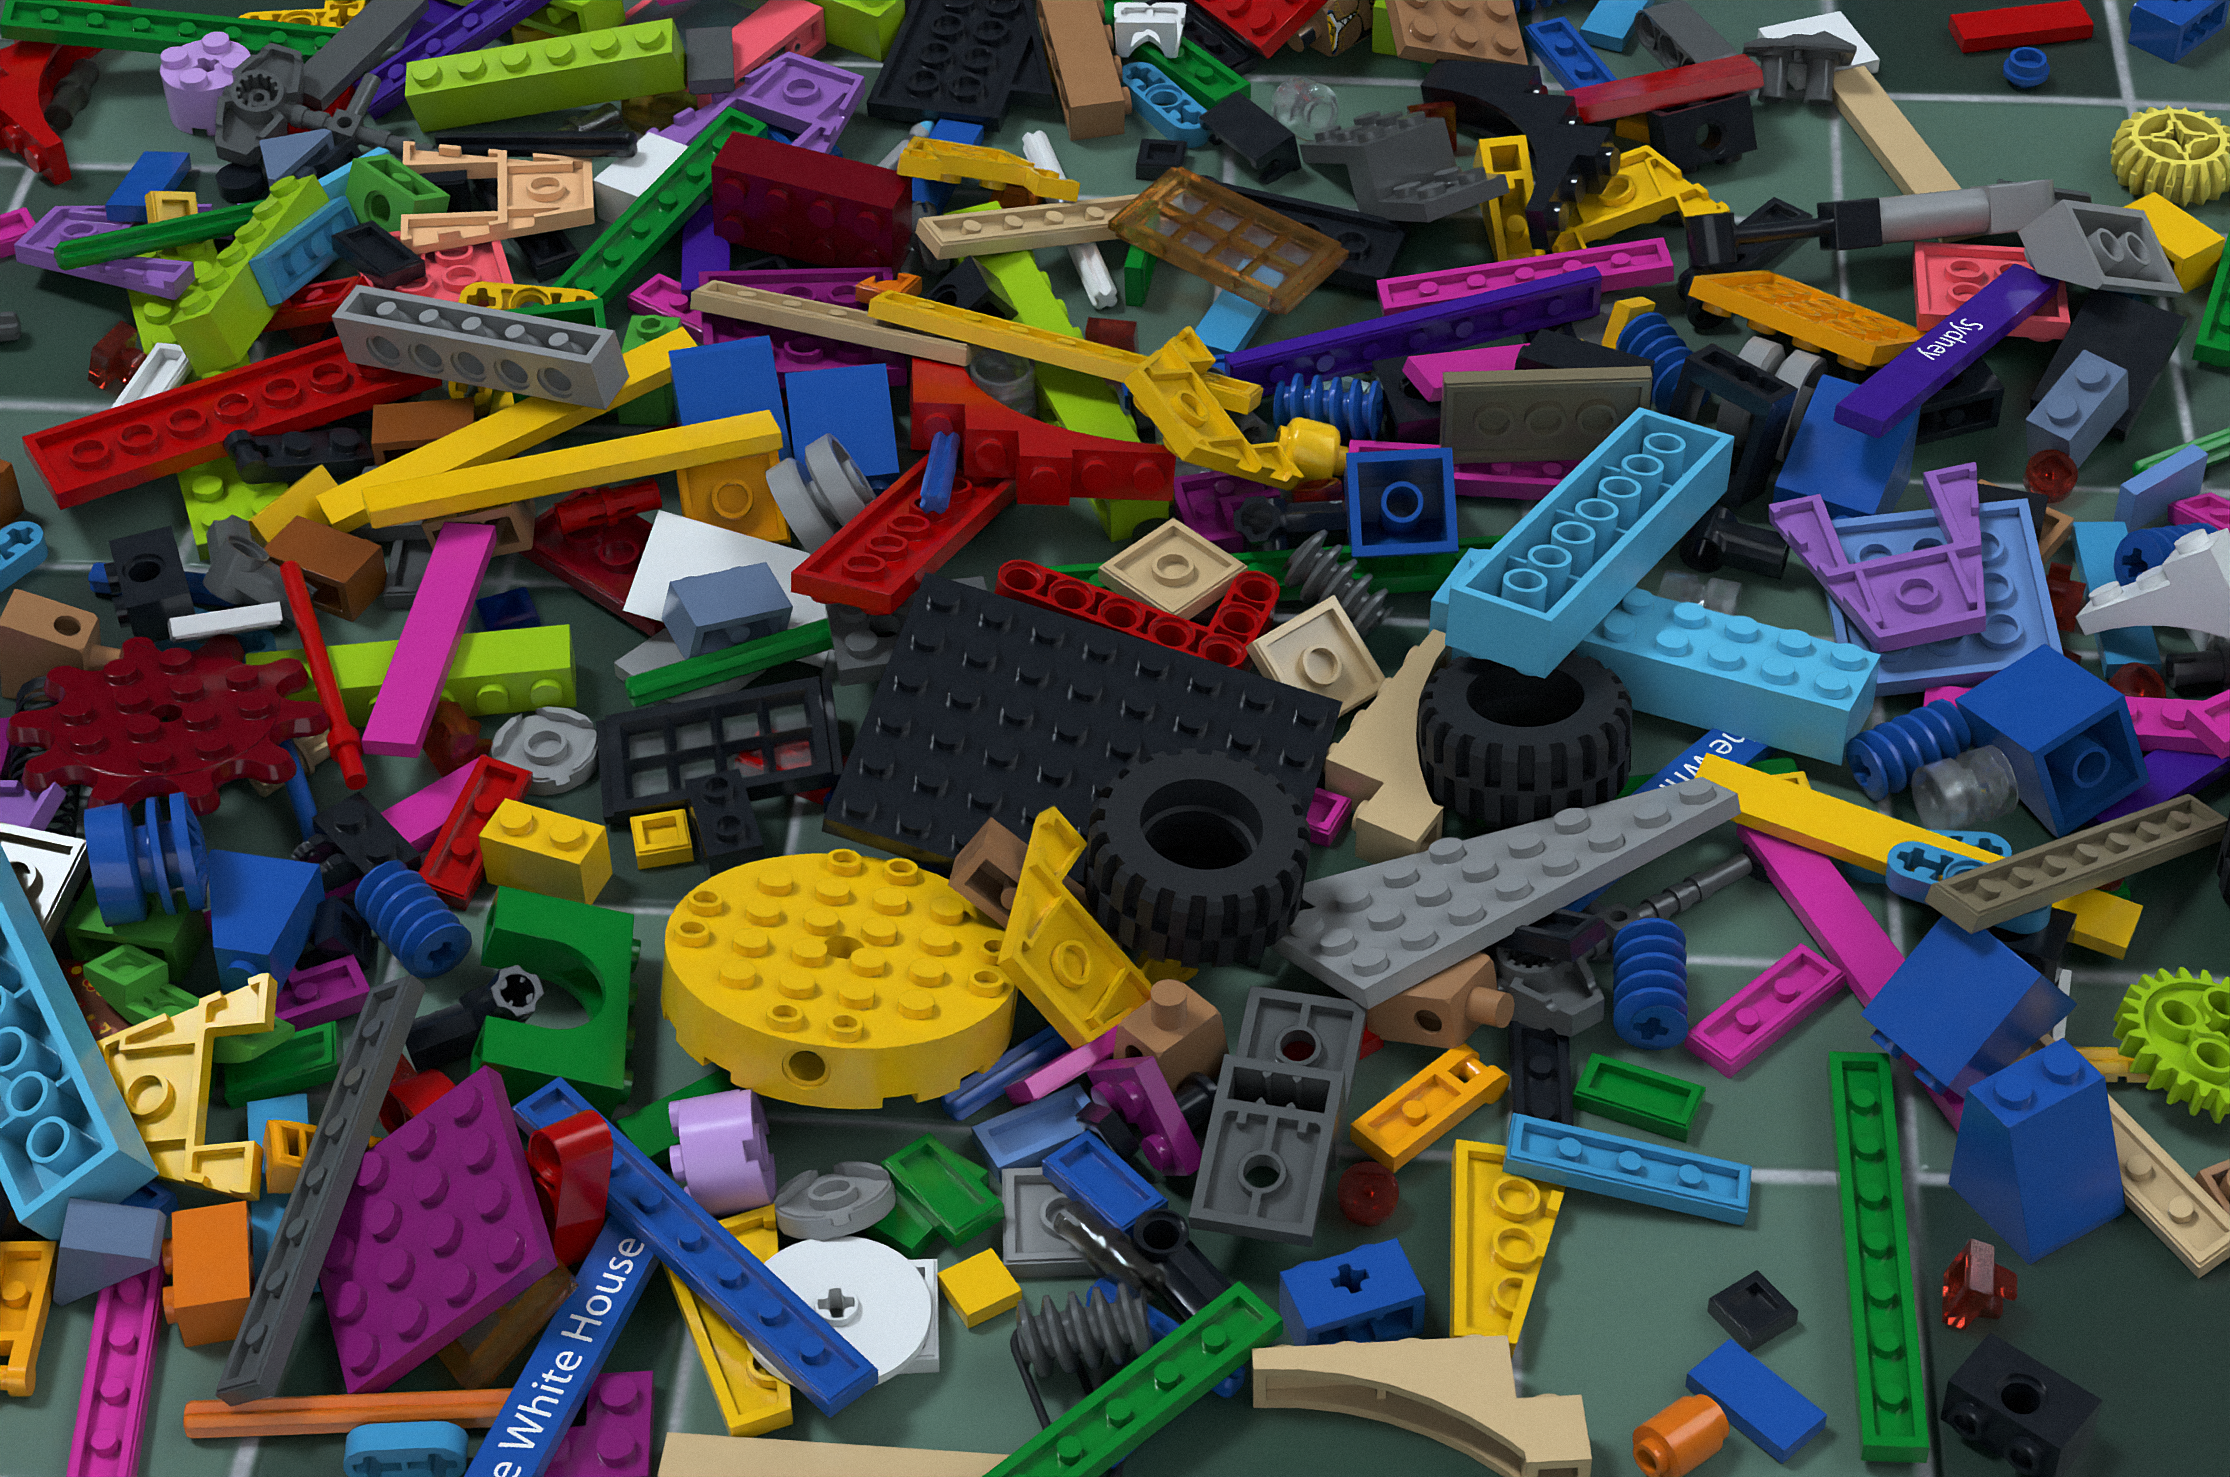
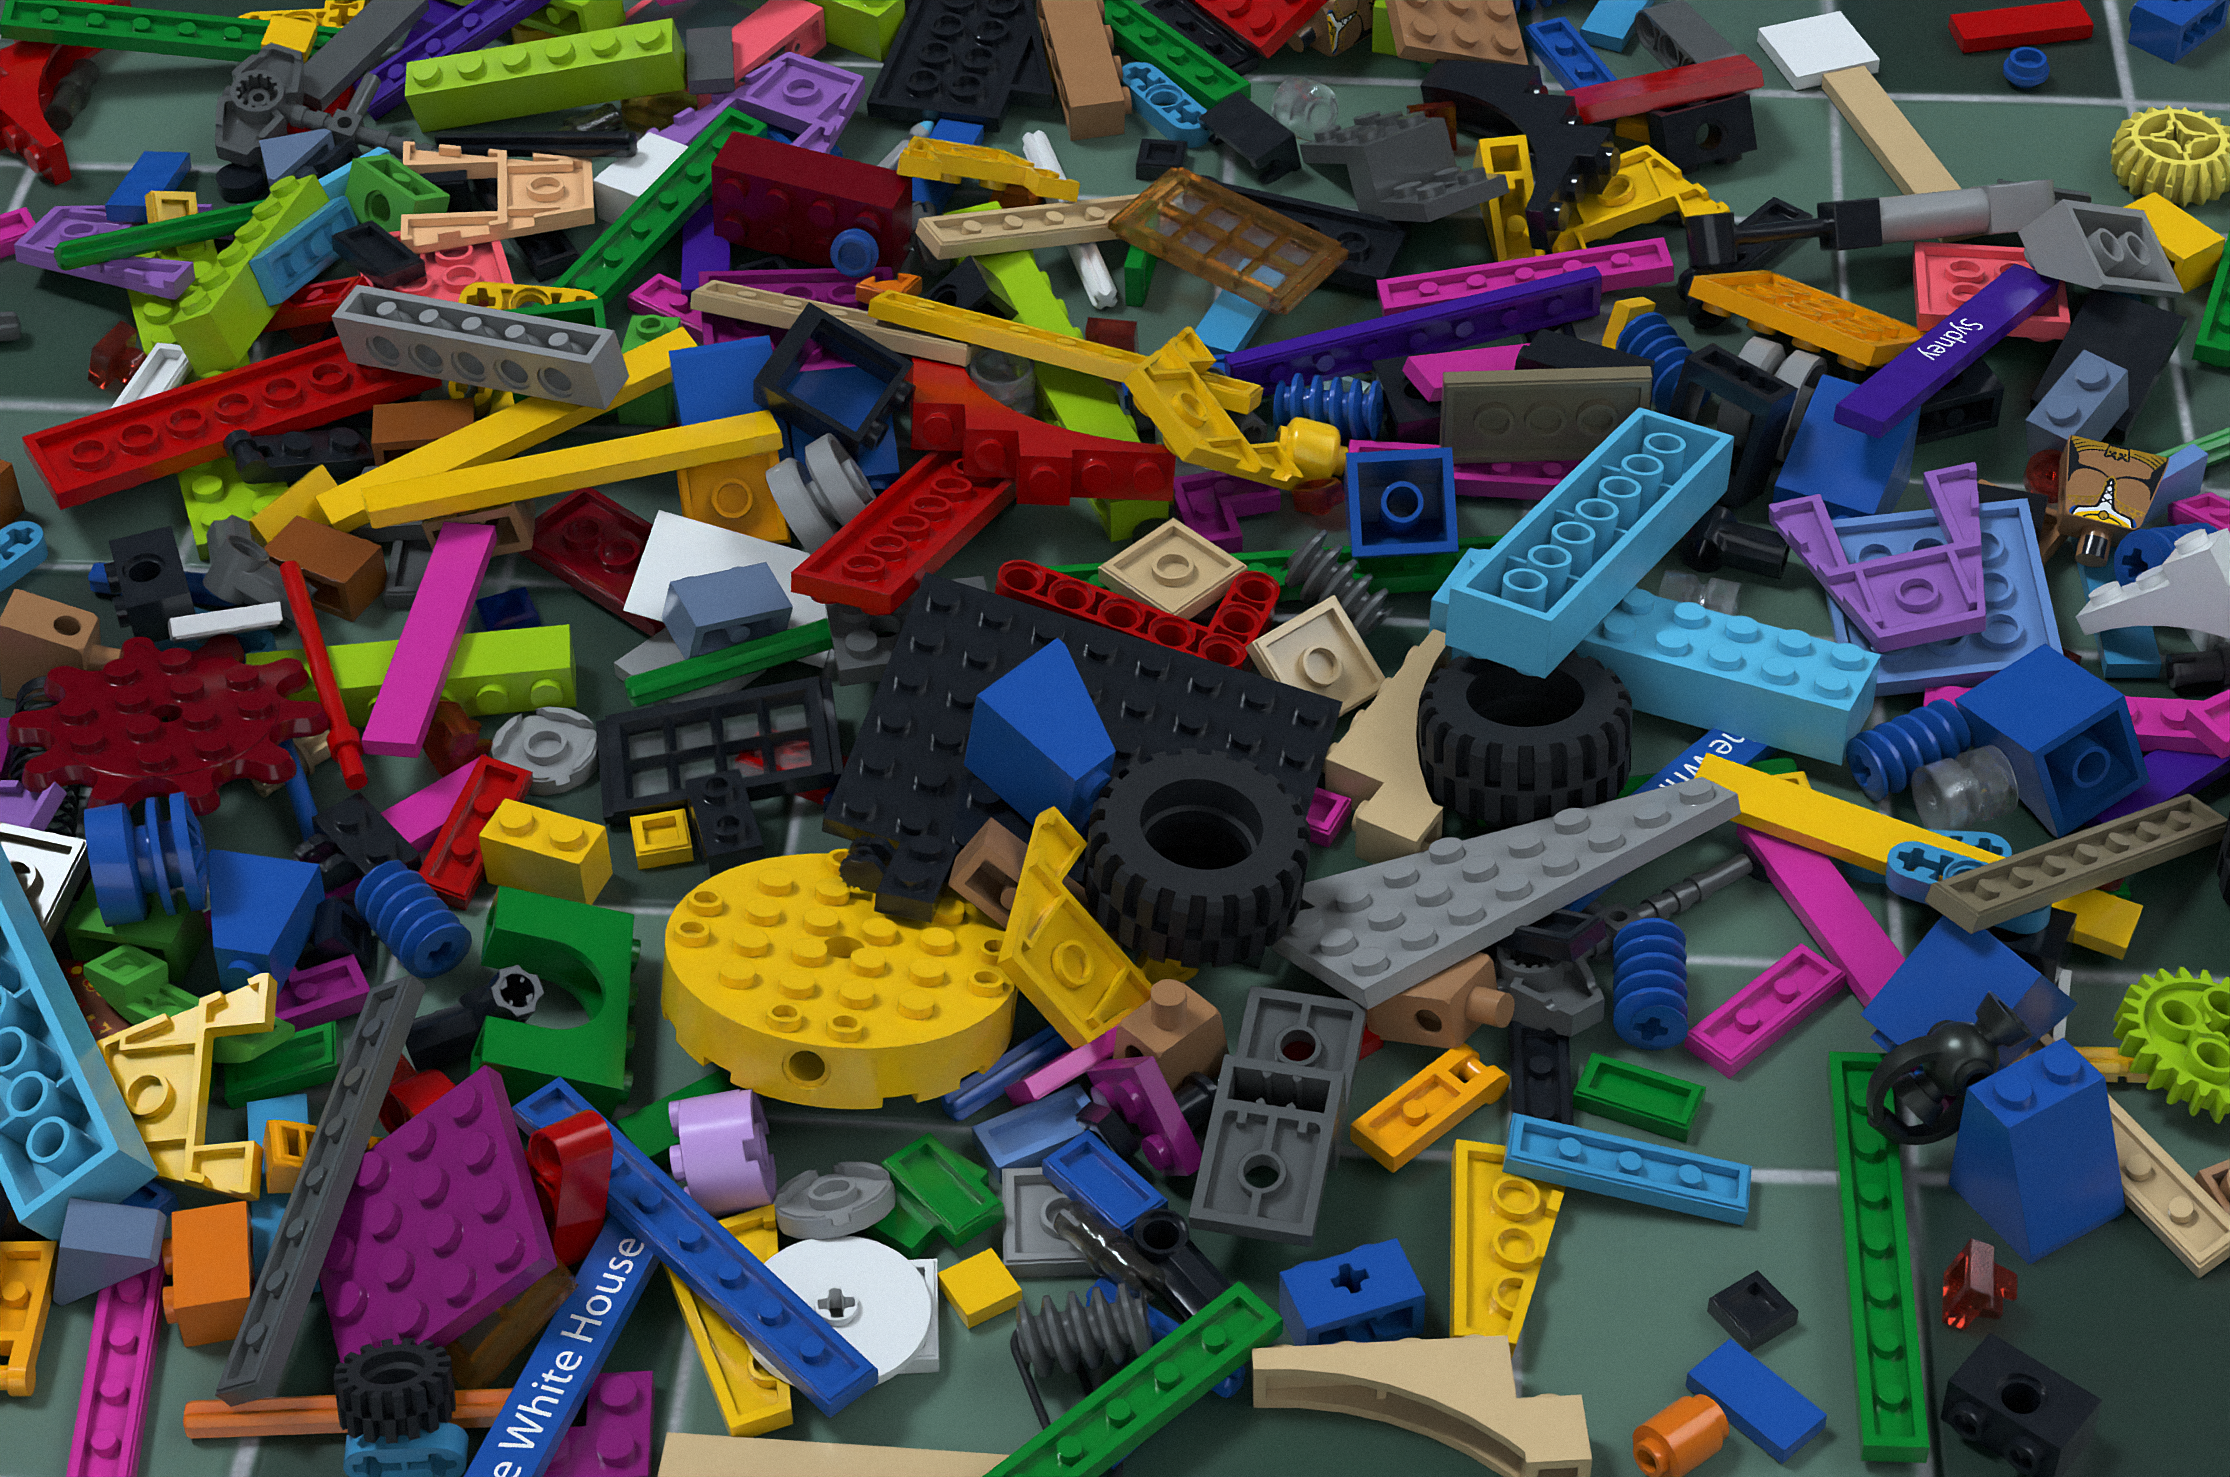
lavender brick [160,32,251,136] -> none
red pin [553,477,662,535] -> none
blue axle [919,431,961,515] -> none
white piece [1114,2,1186,58] -> none
black piece [1233,496,1348,553] -> none
clear red tile [1338,1162,1399,1227] -> none
dark grey connector [1742,31,1857,107] -> none
clear red tile [2045,562,2086,633] -> none
clear red tile [2108,662,2166,698] -> none
none -> yellow tile [261,15,317,64]
none -> black tyre [333,1338,456,1443]
none -> black window [753,302,916,463]
none -> blue plate [830,229,879,278]
none -> black hinge [838,834,960,923]
none -> blue slope [964,638,1116,838]
none -> pearl dark grey piece [1866,991,2033,1145]
none -> medium nougat torso [2057,435,2170,568]

